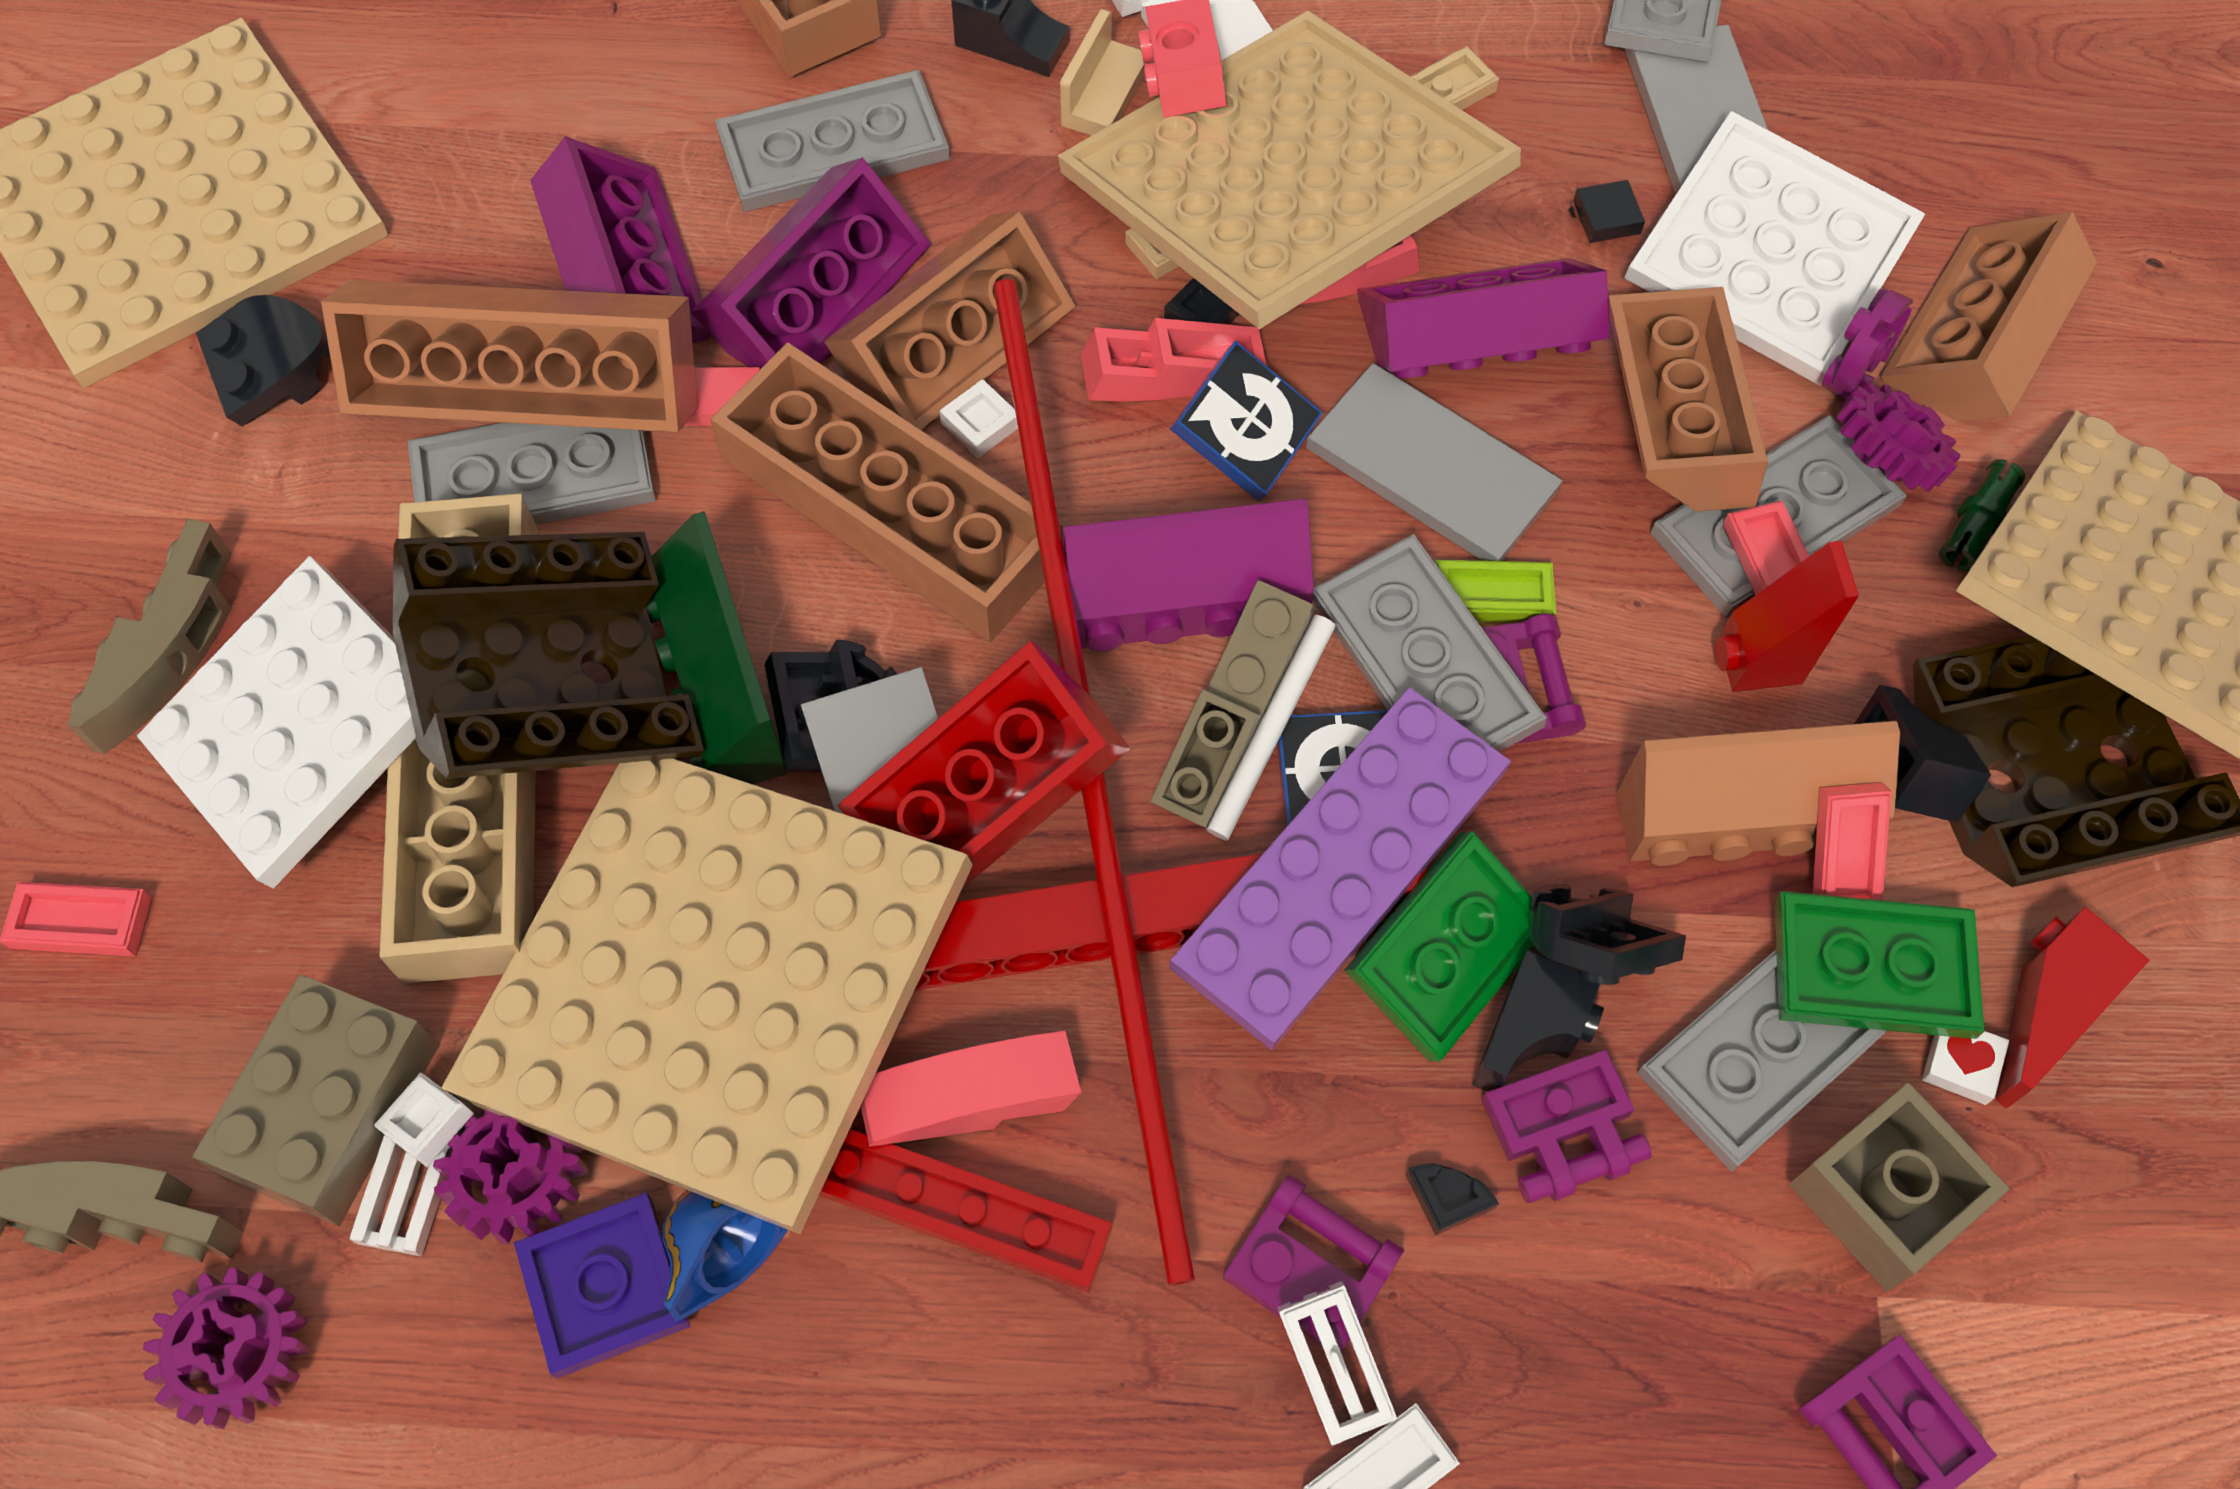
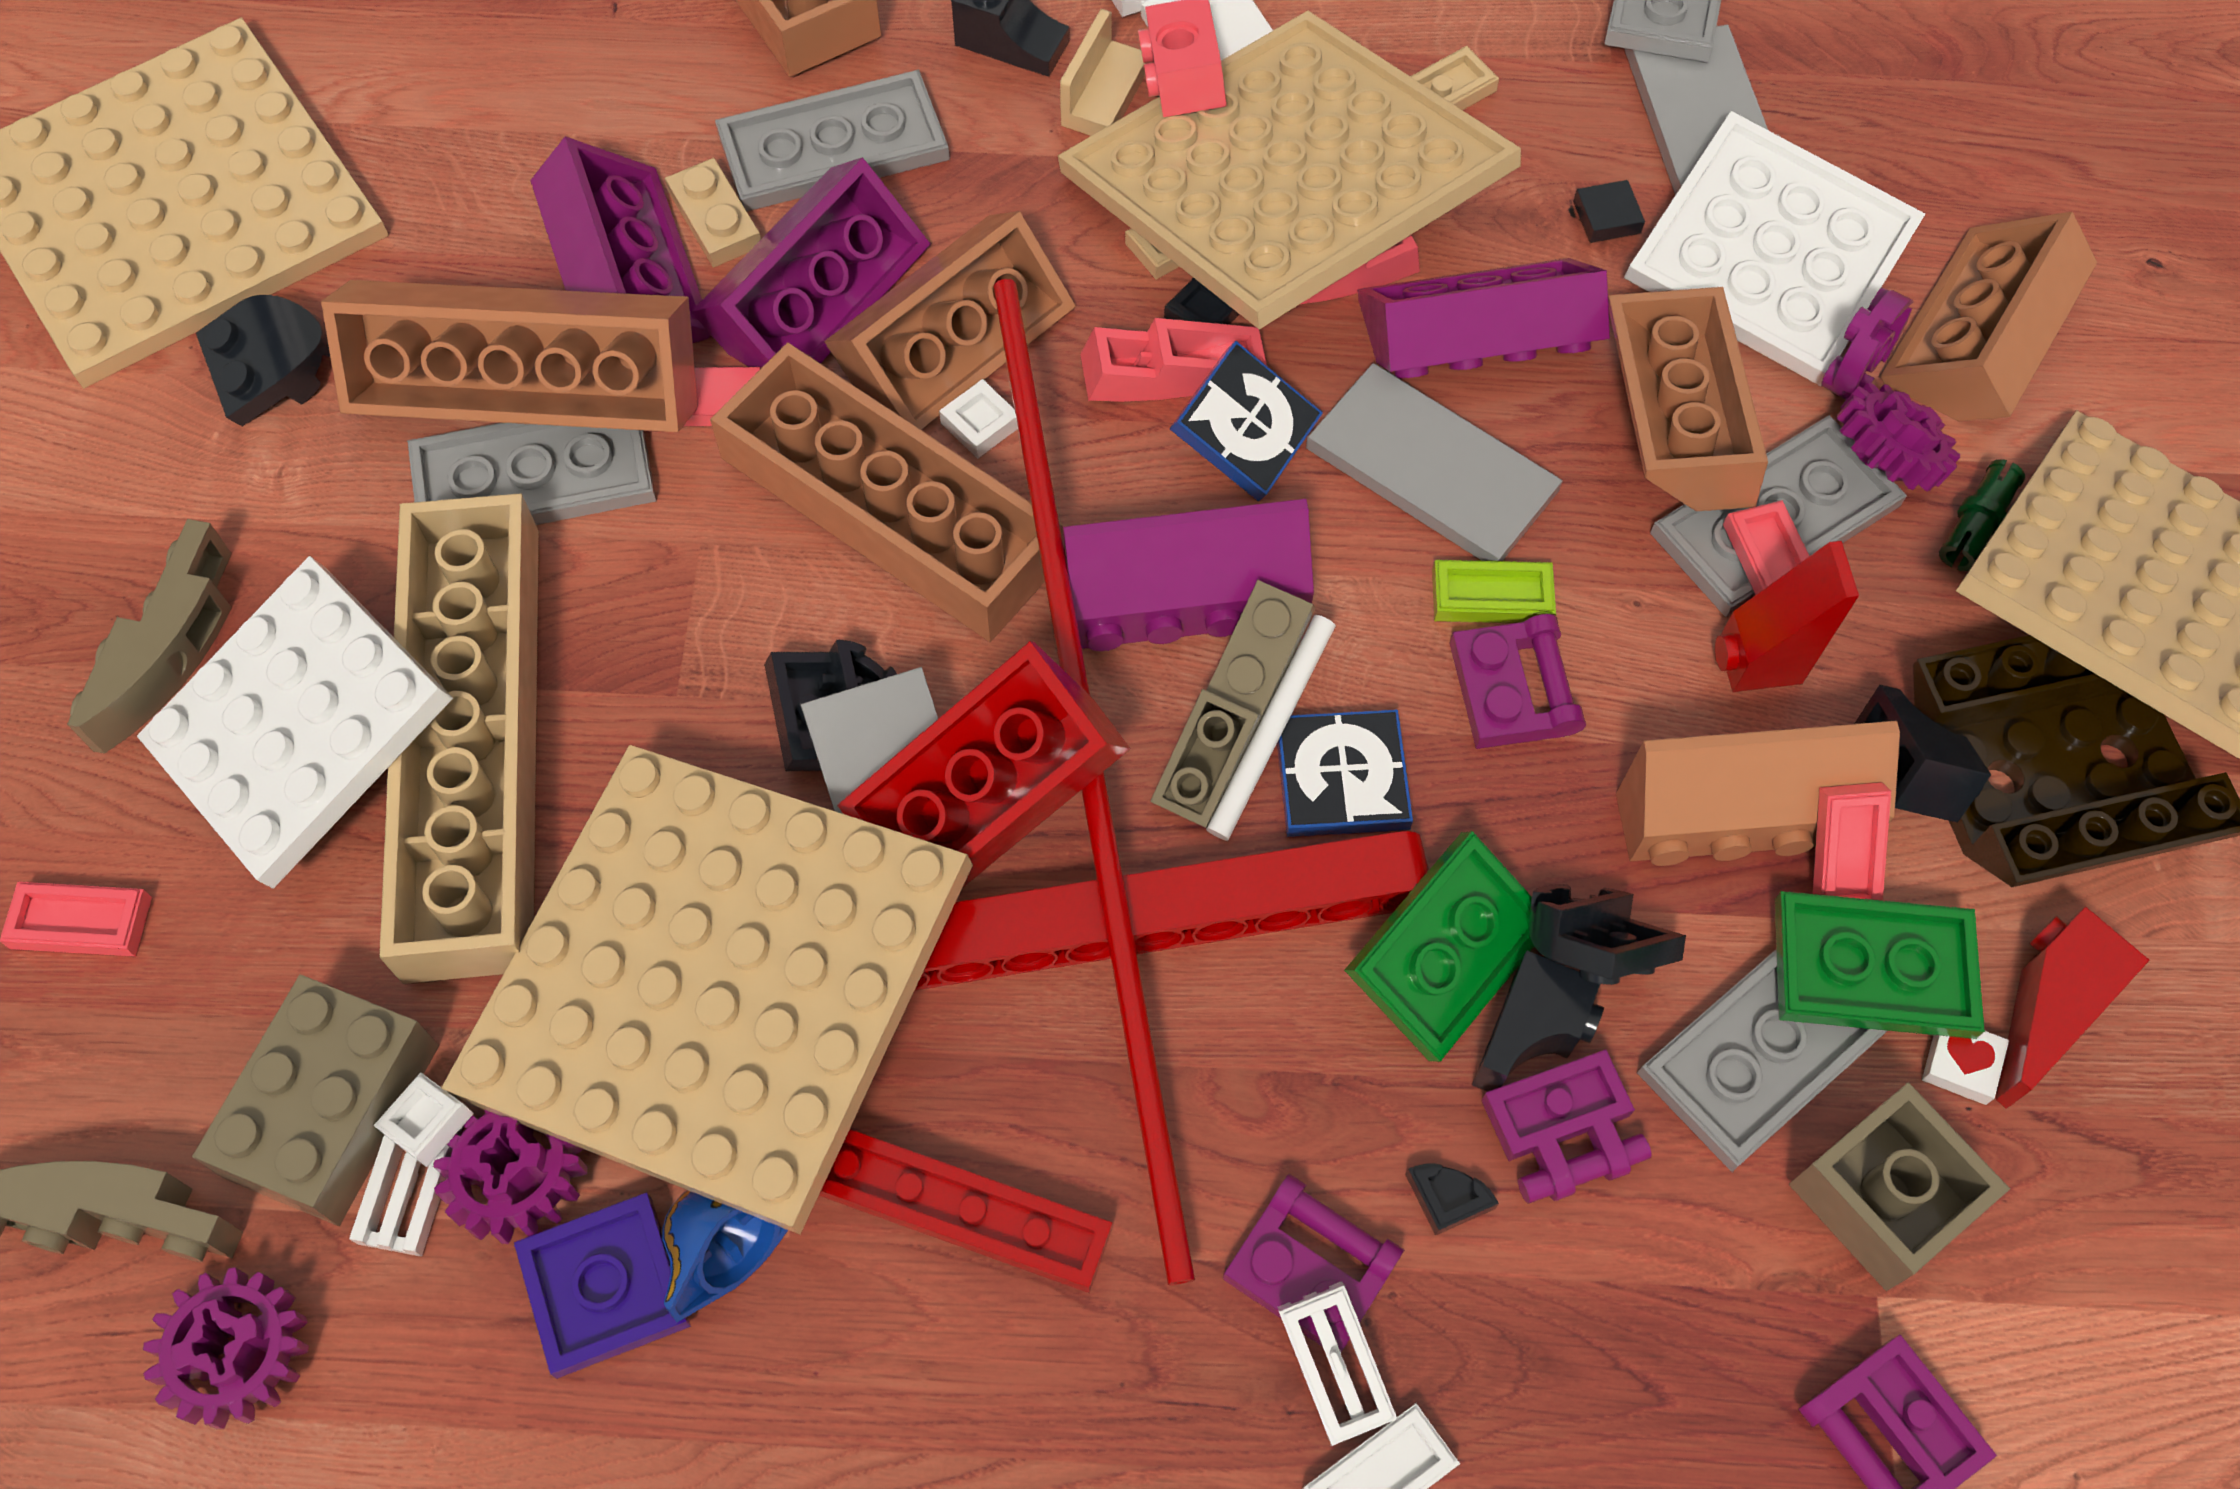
dark brown slope [393,532,704,779] -> none
dark green slope [645,511,787,785] -> none
coral slope [861,1031,1082,1147] -> none
medium lavender plate [1169,687,1511,1050] -> none
light grey tile [1312,534,1547,752] -> none
none -> tan plate [665,158,761,268]

